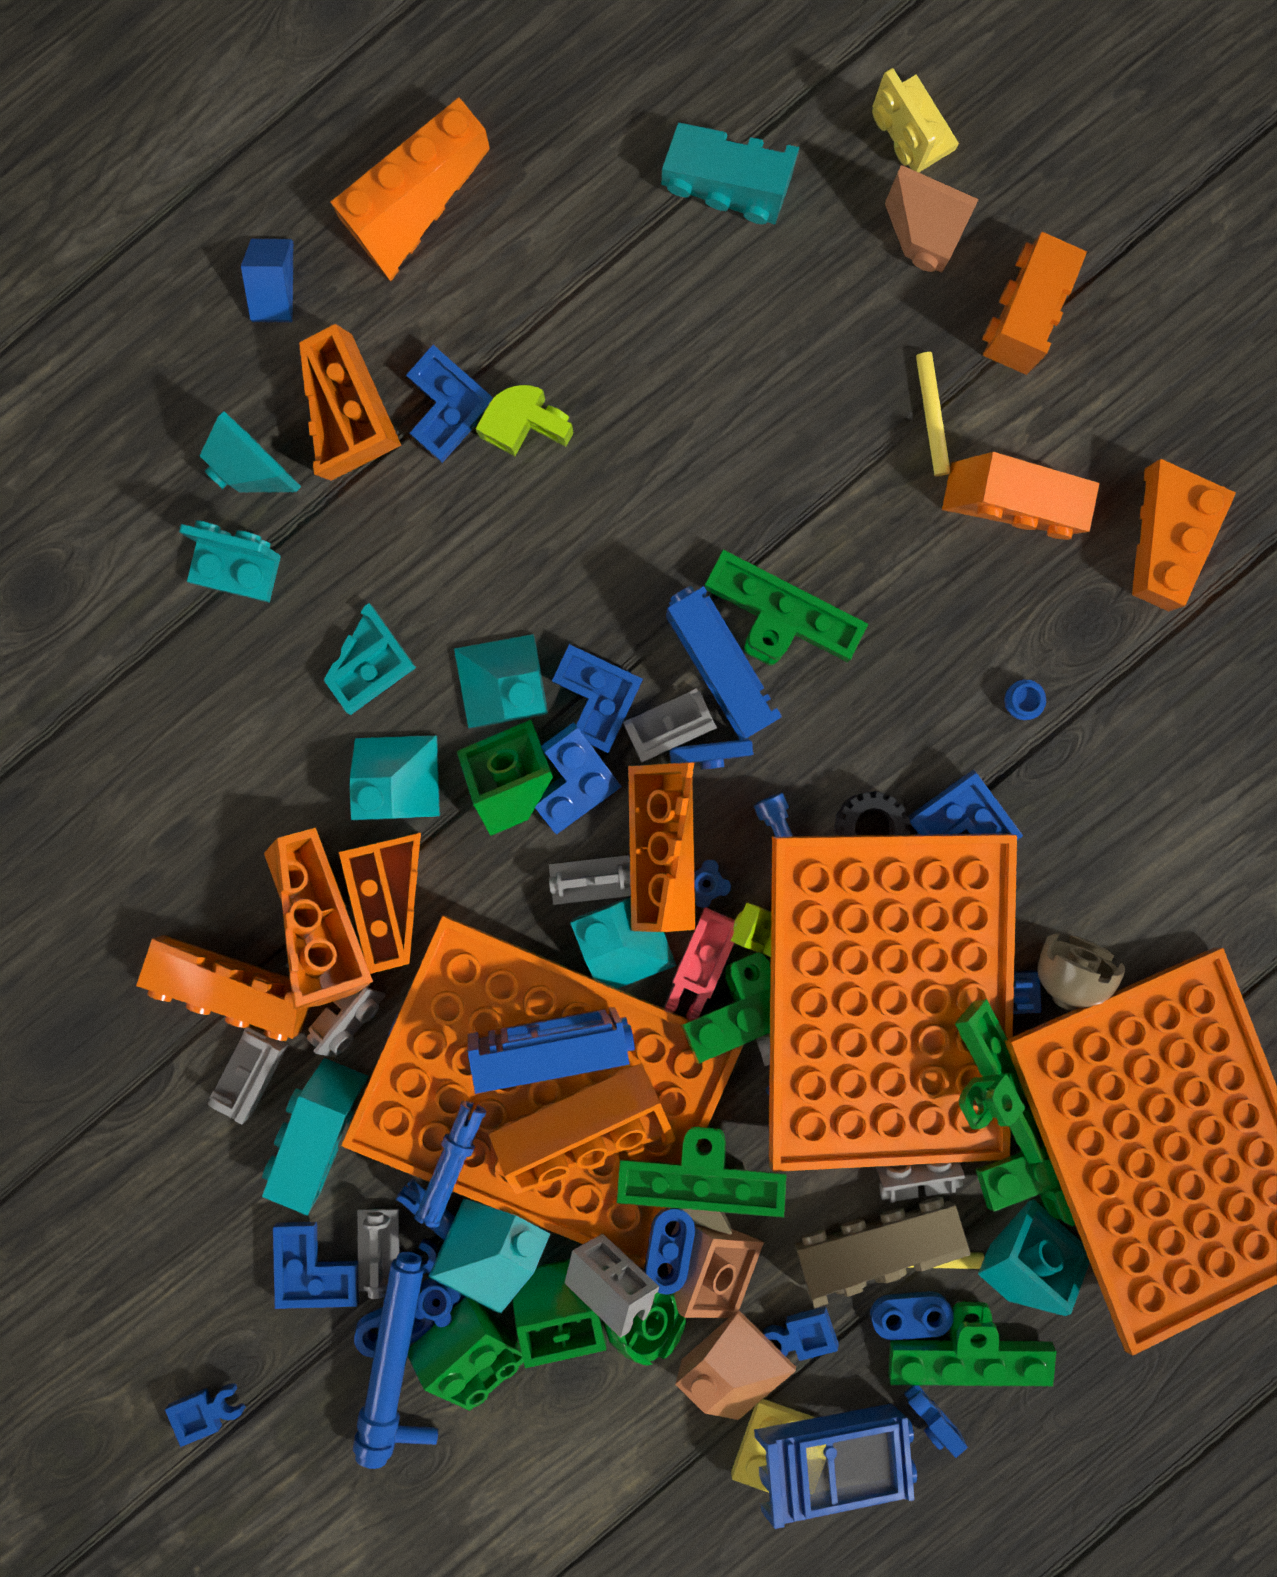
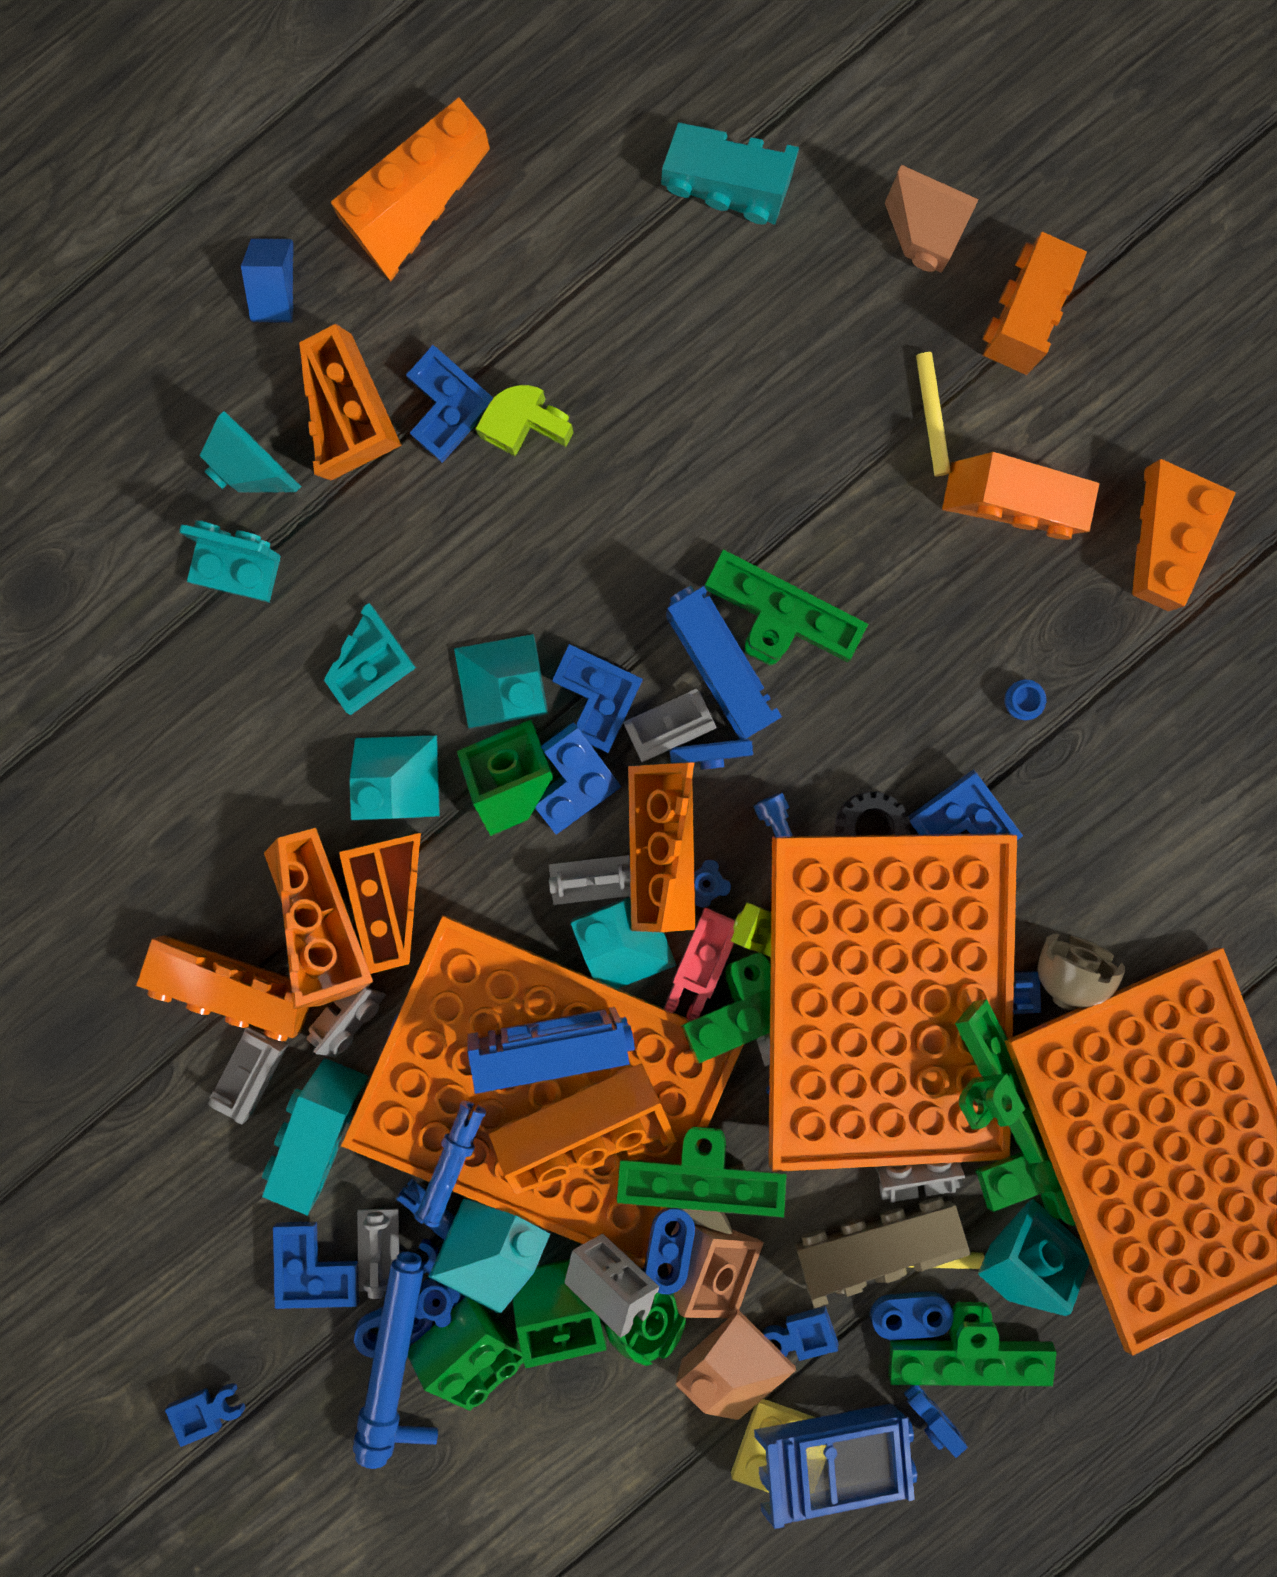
light yellow bracket [872,68,959,172] -> none

